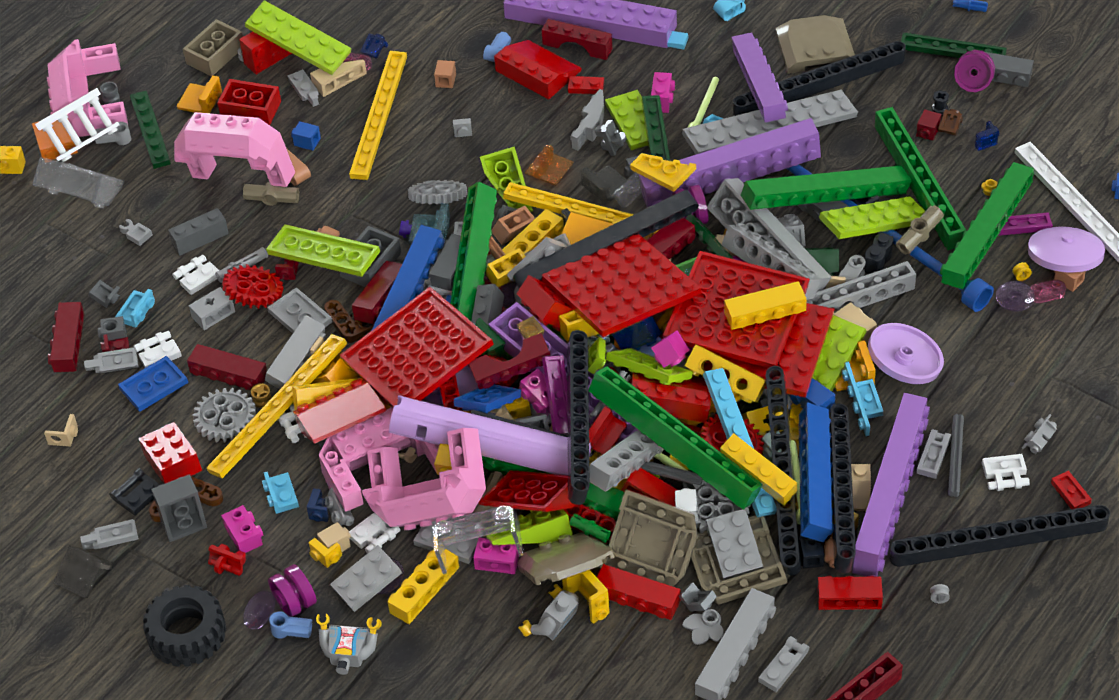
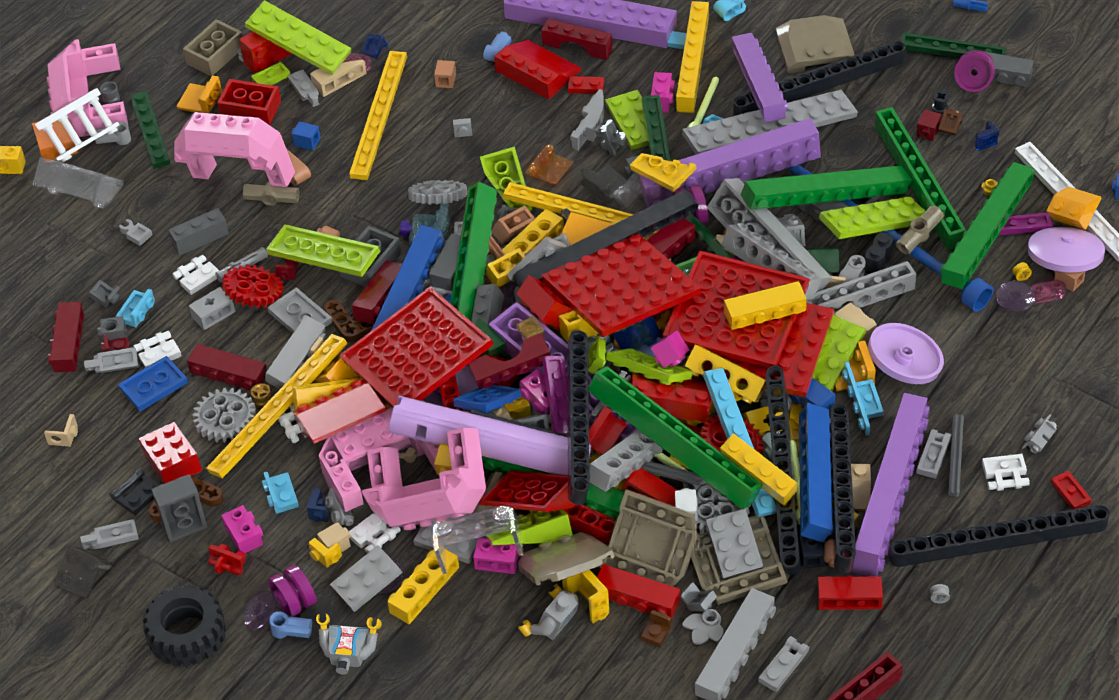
green pin [569,513,611,543] -> none
none -> lime plate [251,62,290,85]
none -> reddish brown bracket [641,610,671,648]
none -> yellow brick [676,1,709,113]
none -> light orange slope [1047,187,1101,230]

